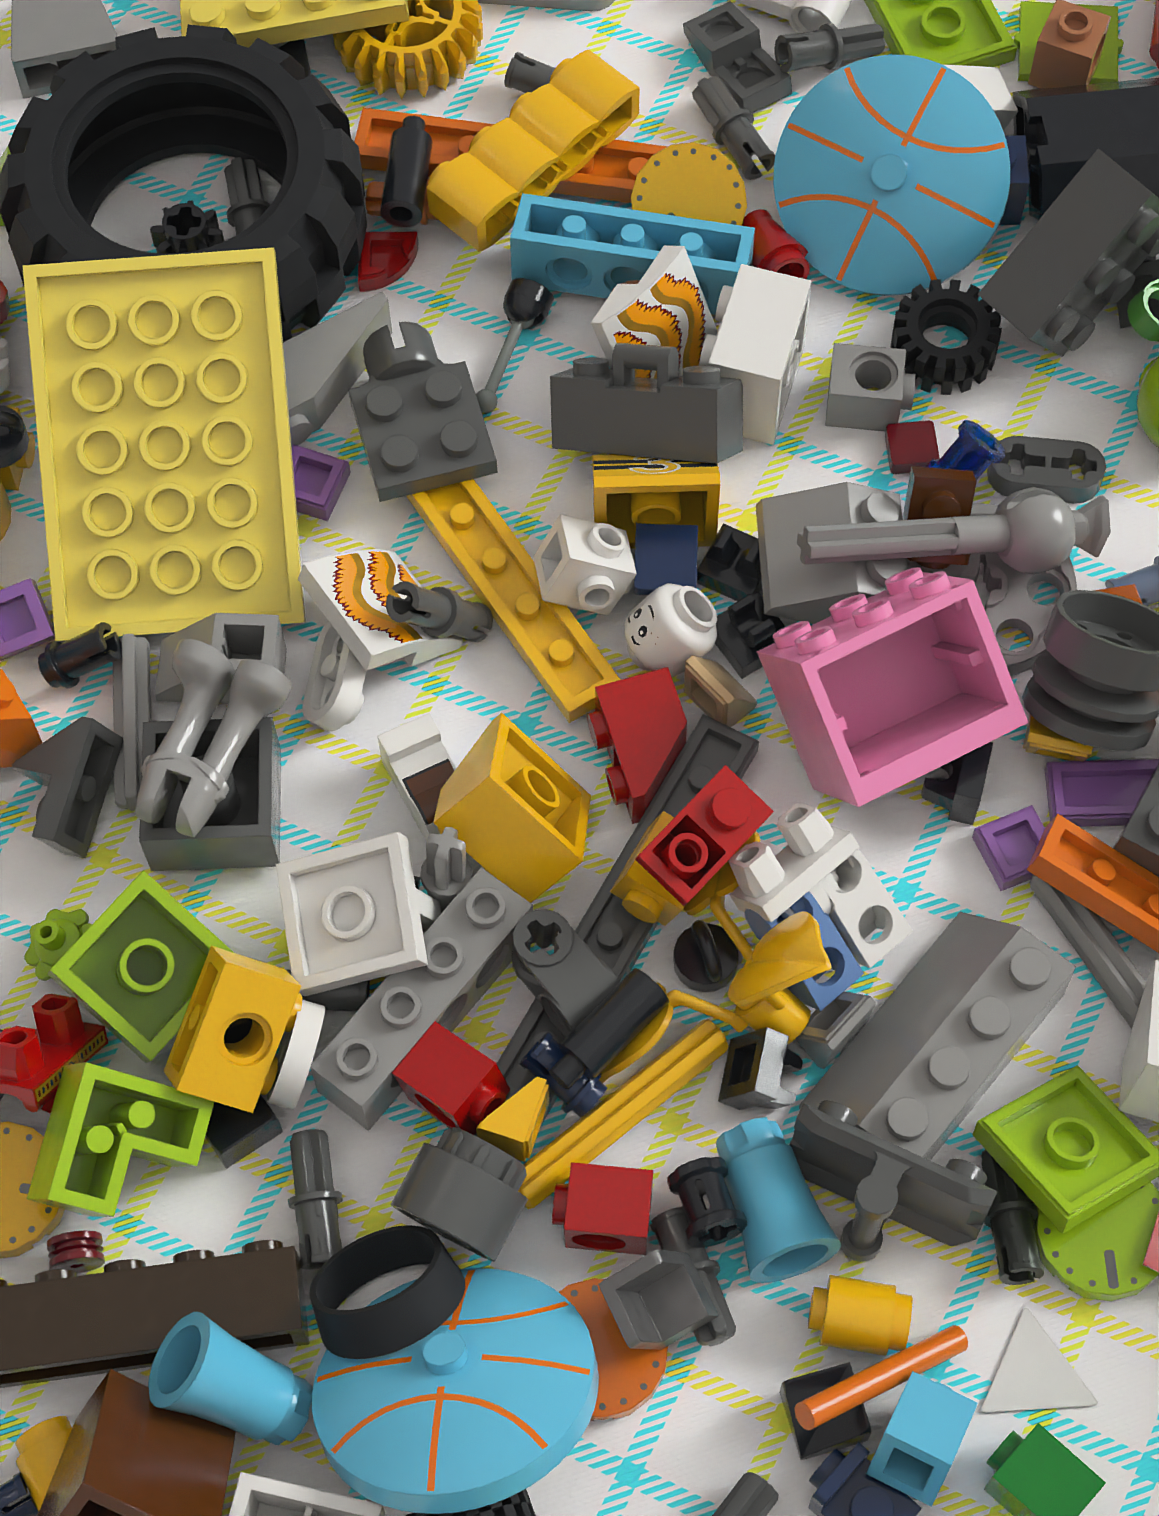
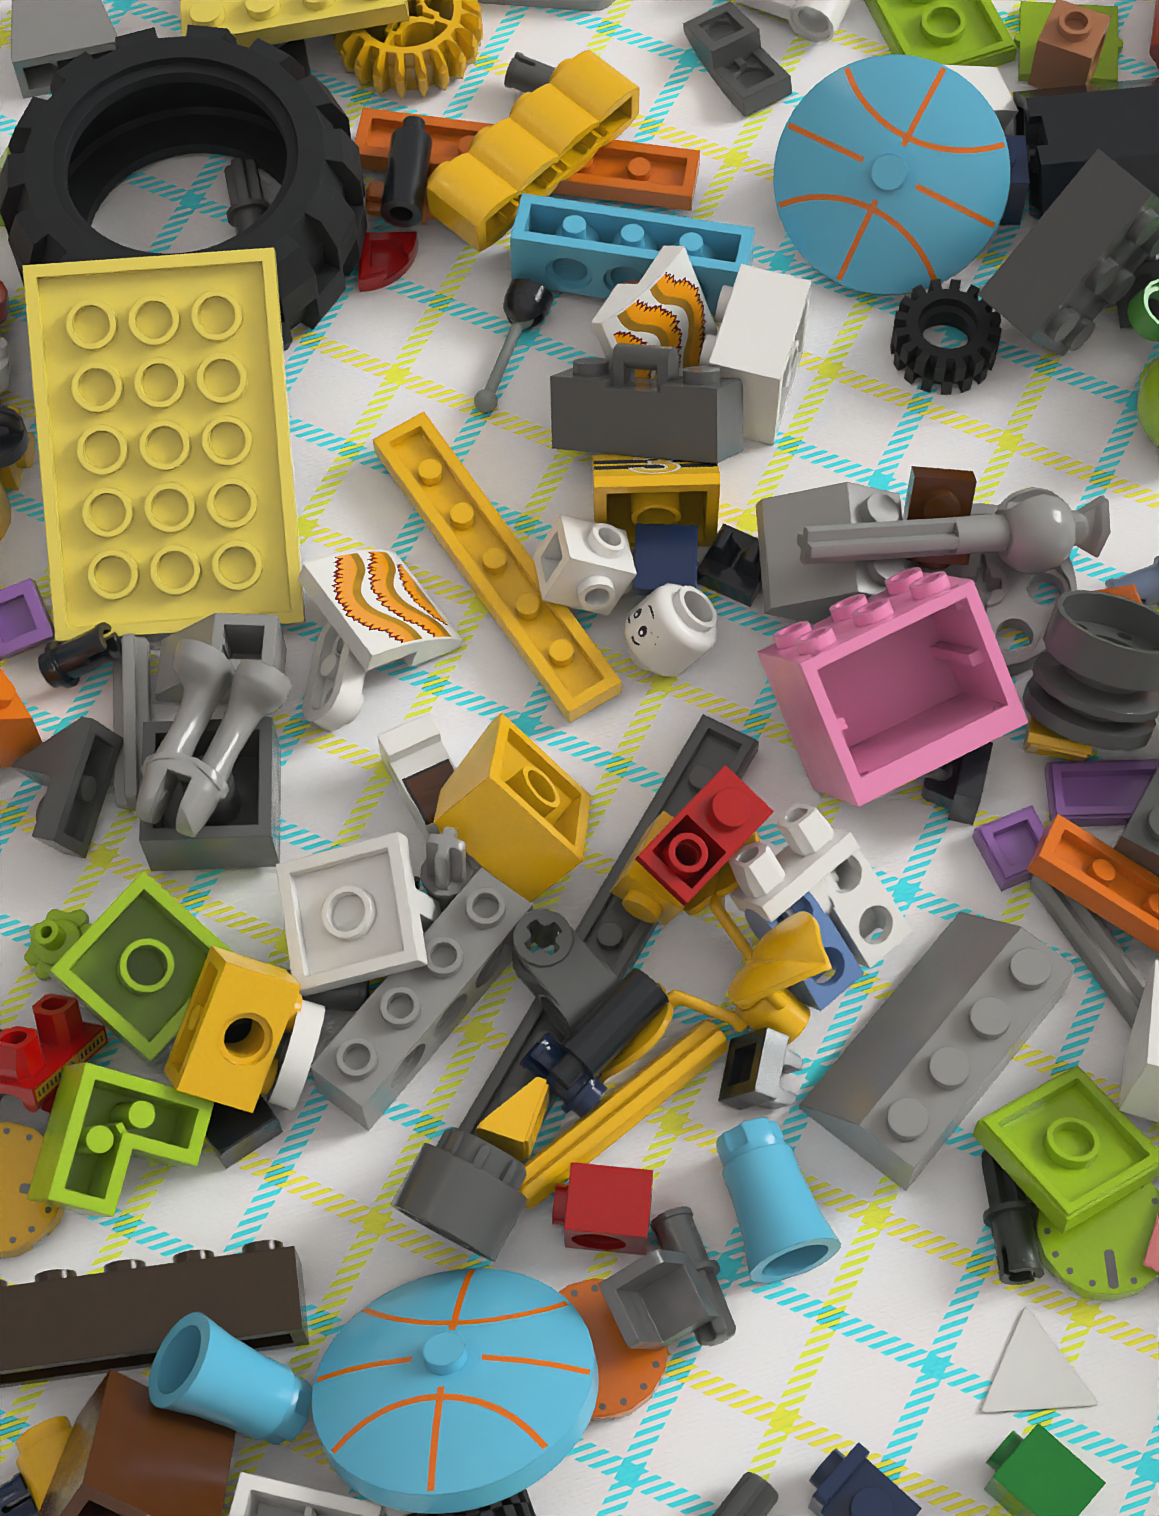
dark red piece [47,1230,105,1273] -> none
black gear [150,201,225,254] -> none
light grey slope [283,292,393,447] -> none
dark grey axle [288,1129,343,1270] -> none
medium lavender tile [292,444,351,521] -> none
black tyre [309,1225,465,1359] -> none
dark grey plate [348,321,498,502] -> none
dark grey pin [386,582,493,642] -> none
red brick [392,1021,511,1135] -> none
red slope [587,667,687,824] -> none
yellow tile [631,142,747,226] -> none
black bush [667,1157,747,1248] -> none
black tile [673,920,739,992] -> none
tan slope [684,655,757,727] -> none
dark grey axle [692,76,775,180] -> none
black tile [715,591,786,679] -> none
red cone [742,209,810,279] -> none
dark grey axle [774,23,885,73] -> none
black slope [779,1362,872,1460] -> none
dark grey shield [789,1100,997,1262] -> none
orange bar [795,1325,968,1430] -> none
light grey slope [796,991,876,1069] -> none
yellow brick [808,1275,913,1356] -> none
light grey brick [825,343,915,431] -> none
medium azure brick [866,1371,978,1507] -> none
dark red piece [885,420,940,474] -> none
clear blue bush [926,420,1005,481] -> none
dark grey beam [987,436,1106,504] -> none

